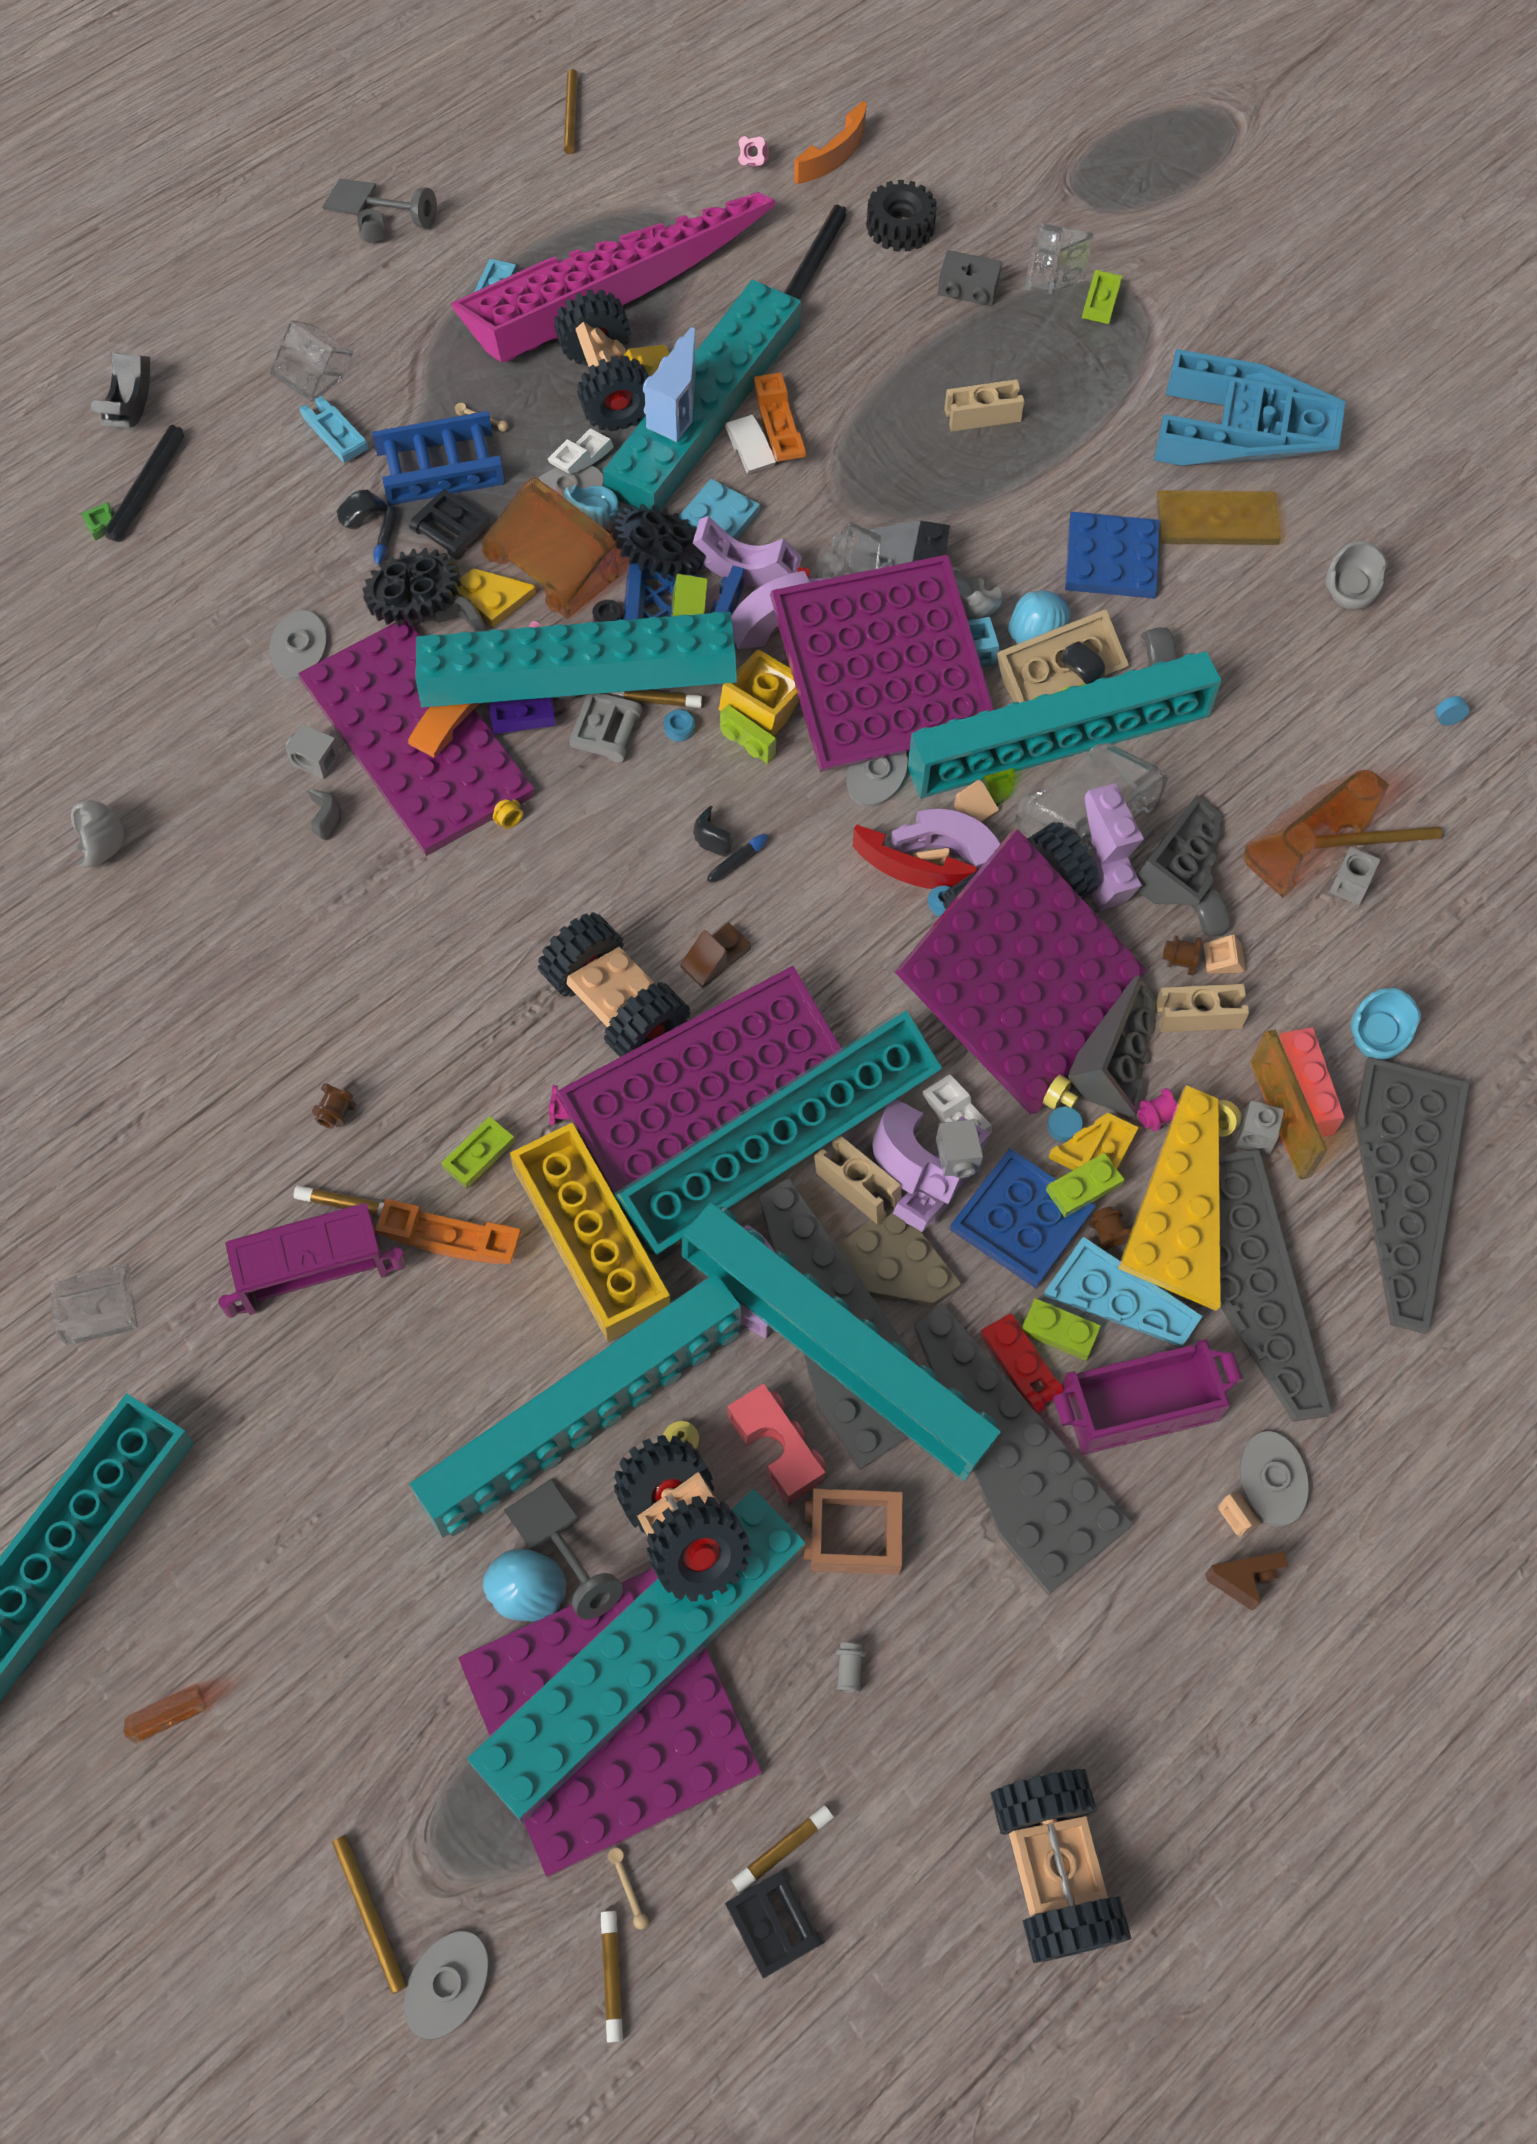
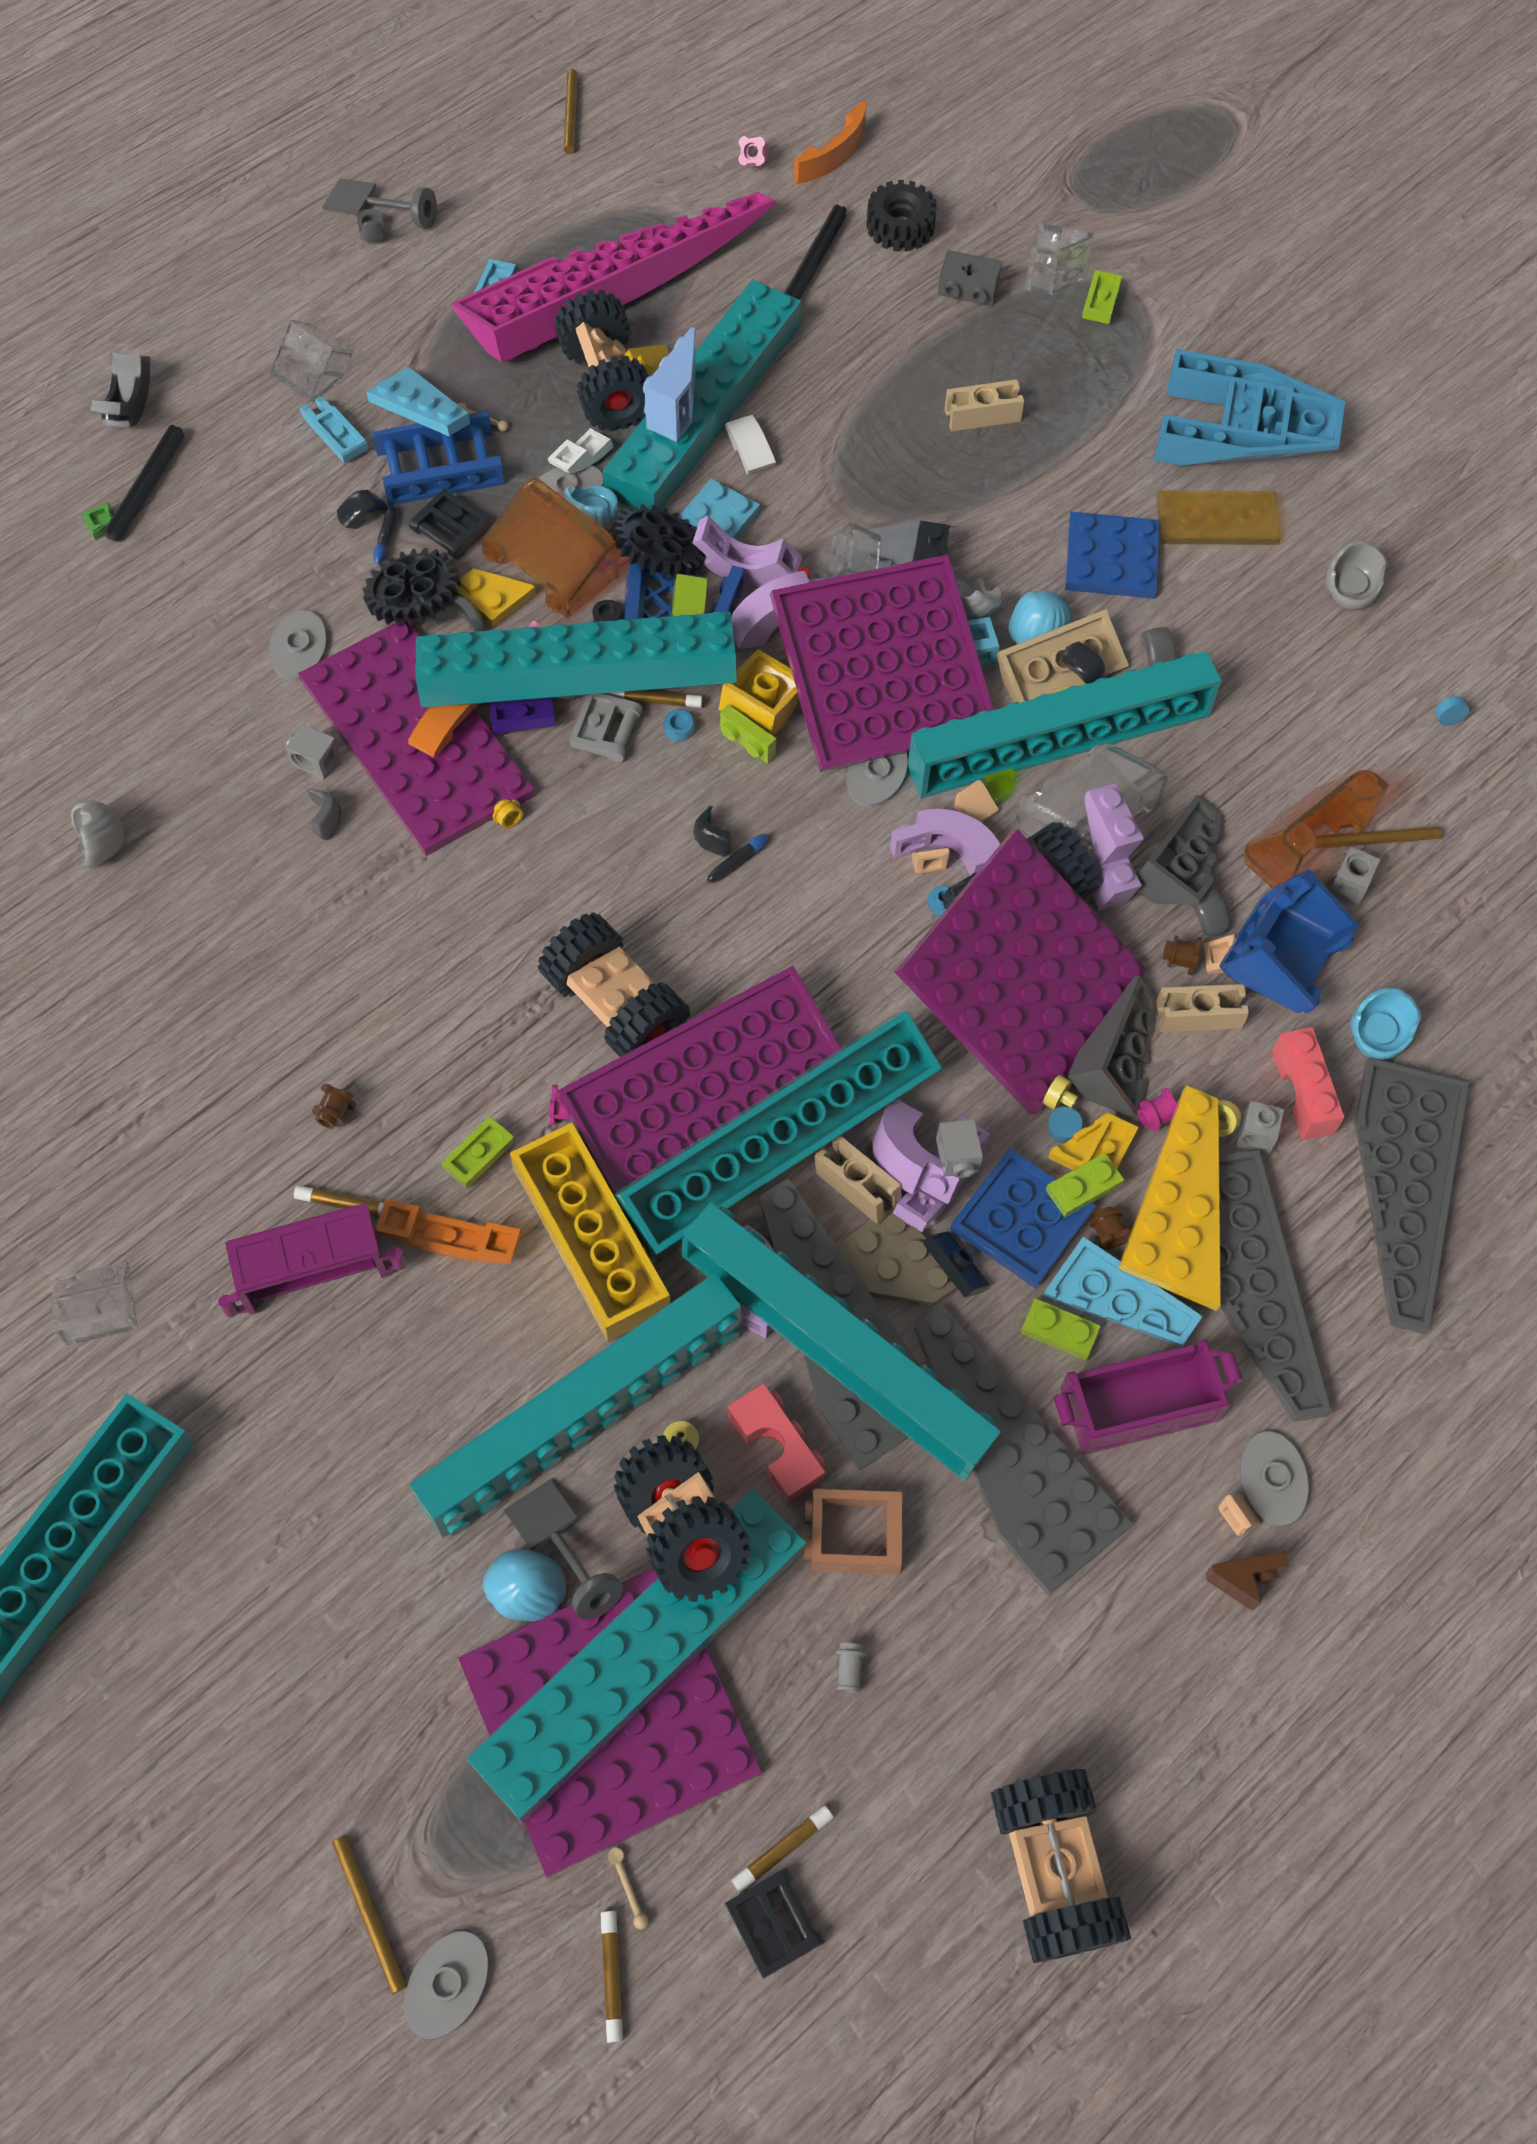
clear orange slope [123,1684,208,1744] -> none
reddish brown slope [680,922,751,988] -> none
orange slope [753,372,806,461] -> none
red slope [852,824,977,889] -> none
white slope [923,1074,992,1134] -> none
red plate [980,1313,1064,1413] -> none
clear yellow tile [1249,1029,1328,1180] -> none
none -> medium azure wing [366,367,470,436]
none -> black plate [923,1231,990,1298]
none -> blue windscreen [1219,869,1360,1013]

